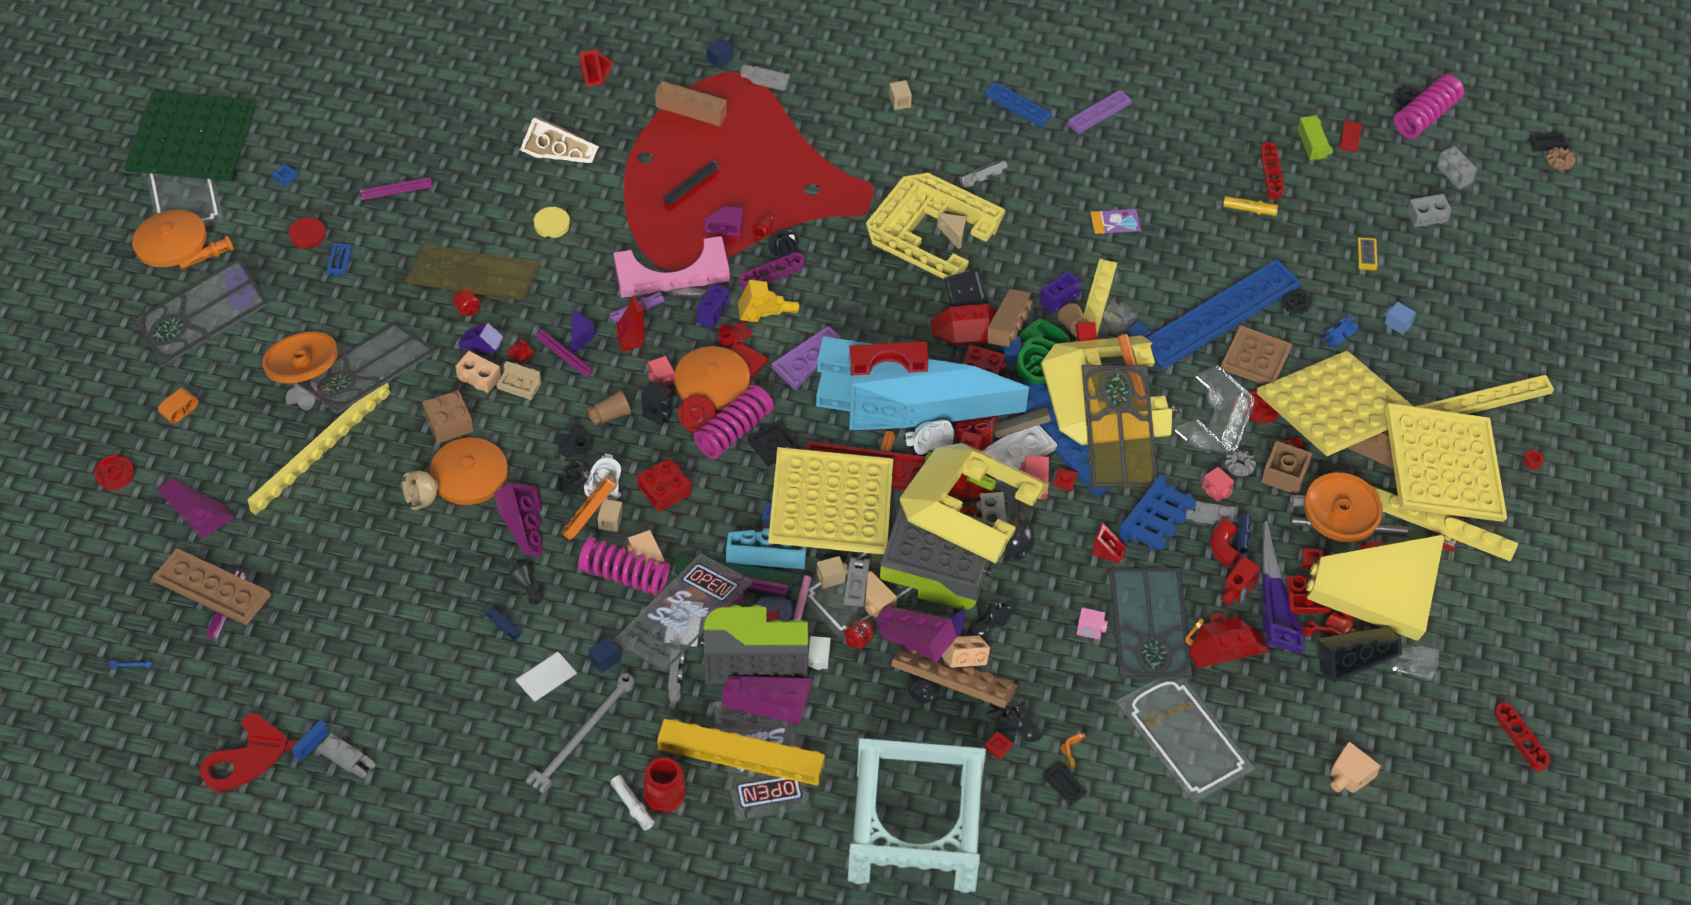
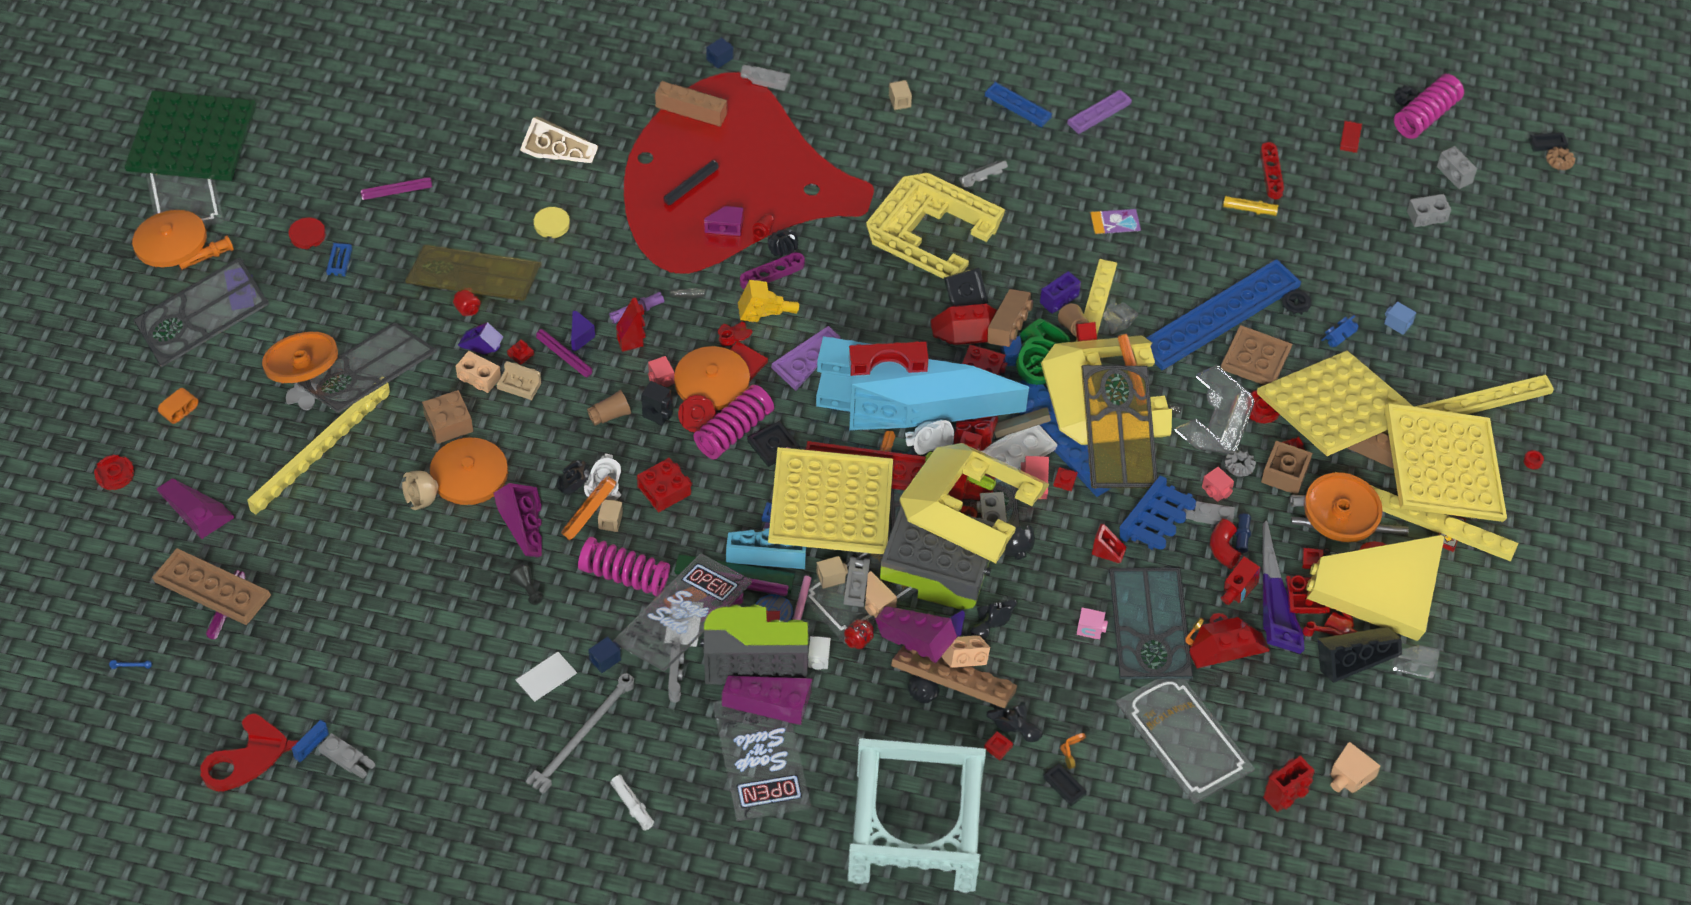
blue tile [272,164,298,187] -> none
dark blue pin [485,606,522,641] -> none
black plate [555,425,591,457] -> none
red slope [579,49,613,87] -> none
bright pink arch [613,236,730,298] -> none
light nougat slope [626,530,665,567] -> none
red piece [643,758,685,813] -> none
yellow brick [657,719,825,786] -> none
dark purple brick [696,283,730,329] -> none
tan slope [937,213,966,249] -> none
blue tile [1125,321,1152,338] -> none
lime brick [1298,115,1333,160] -> none
tile [1357,237,1377,270] -> none
red beam [1494,703,1550,772] -> none
none -> red brick [1263,756,1315,812]

